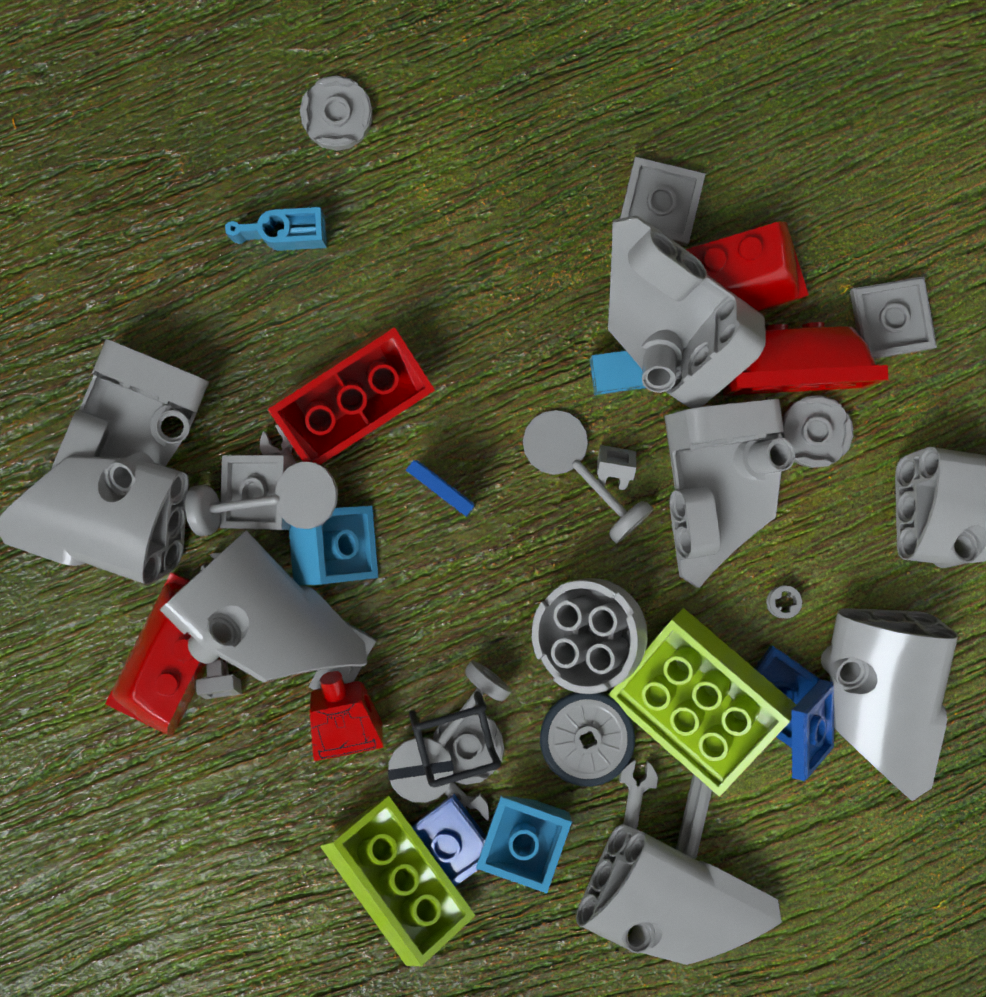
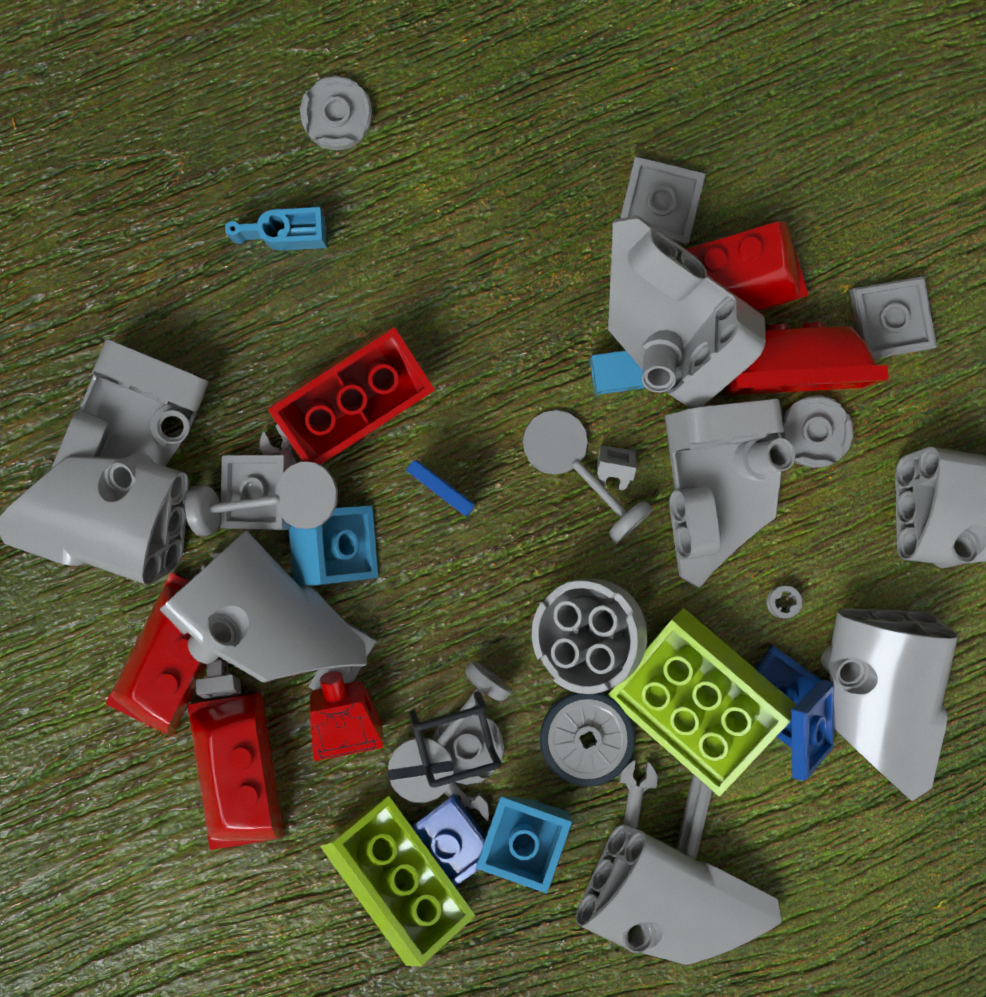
none -> red windscreen [187,691,285,850]

